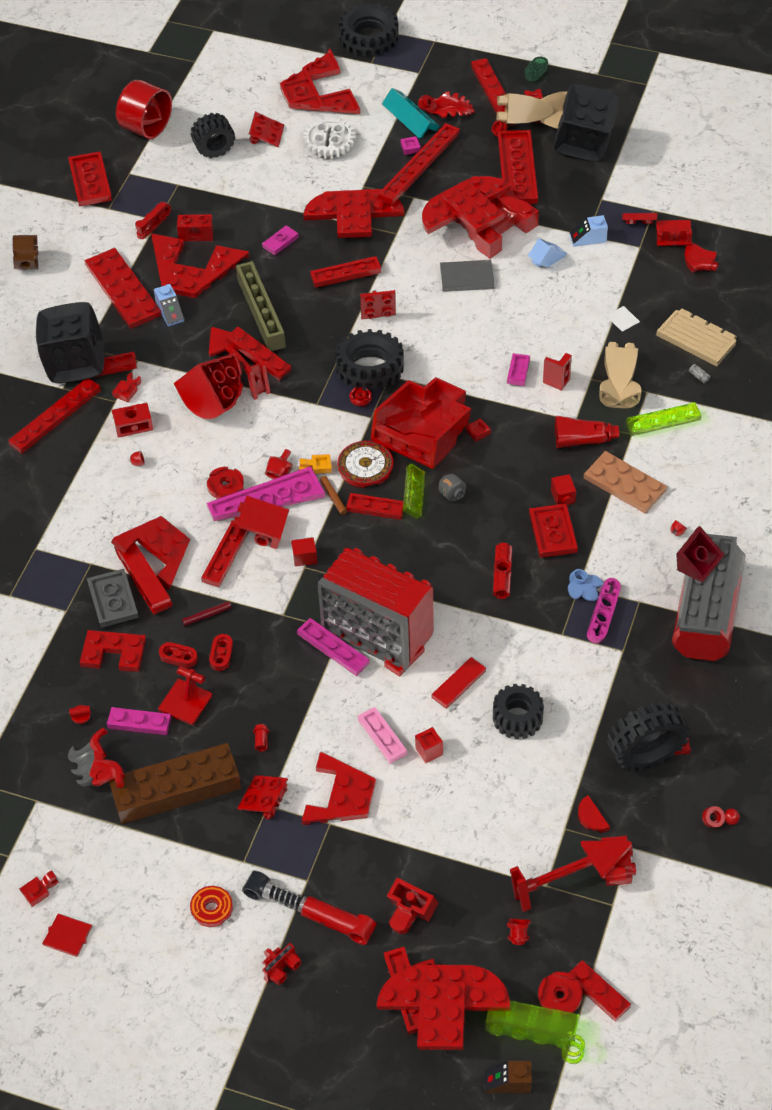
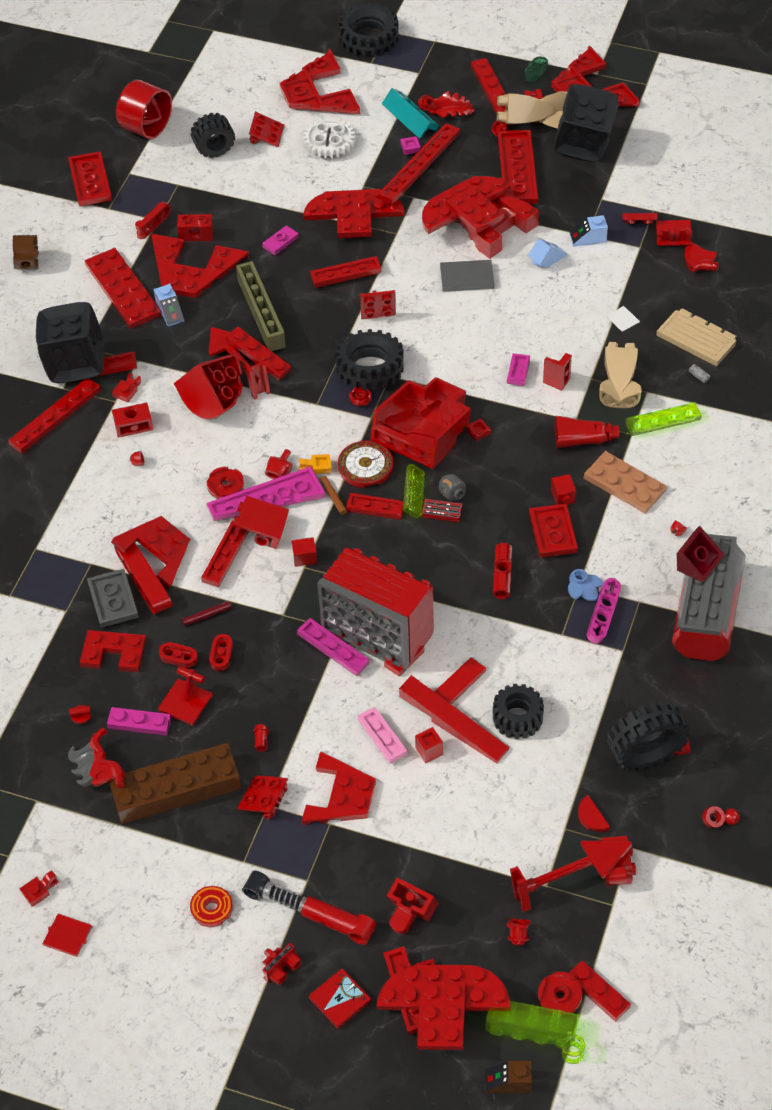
none -> red tile [309,969,371,1029]
none -> red slope [399,675,509,764]
none -> tile [422,499,462,522]
none -> red wing [551,46,640,107]

